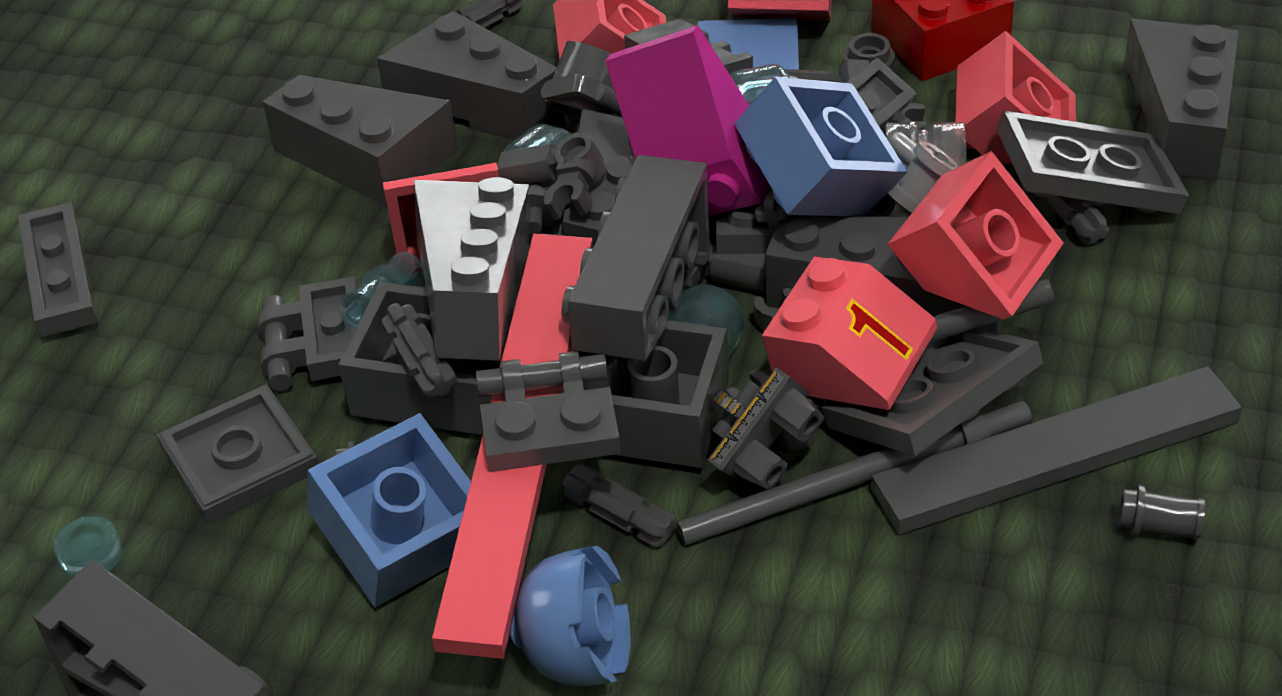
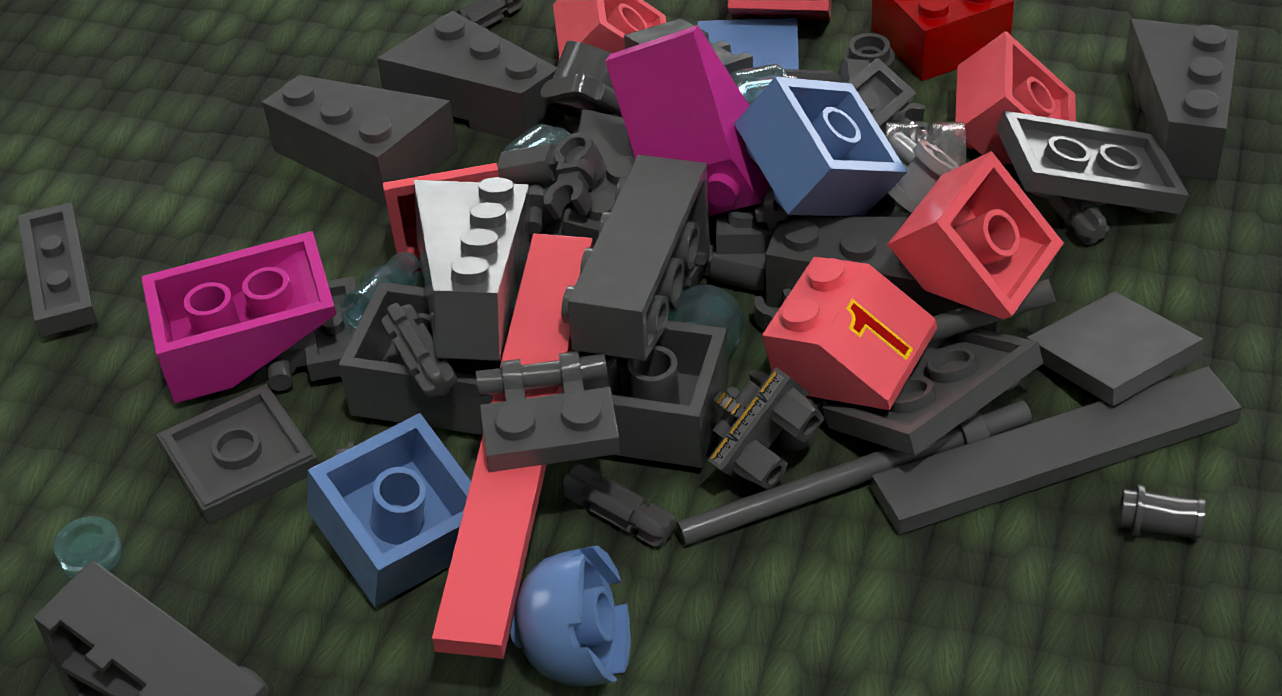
none -> dark pink slope [141,231,337,403]
none -> dark grey tile [1026,291,1203,406]

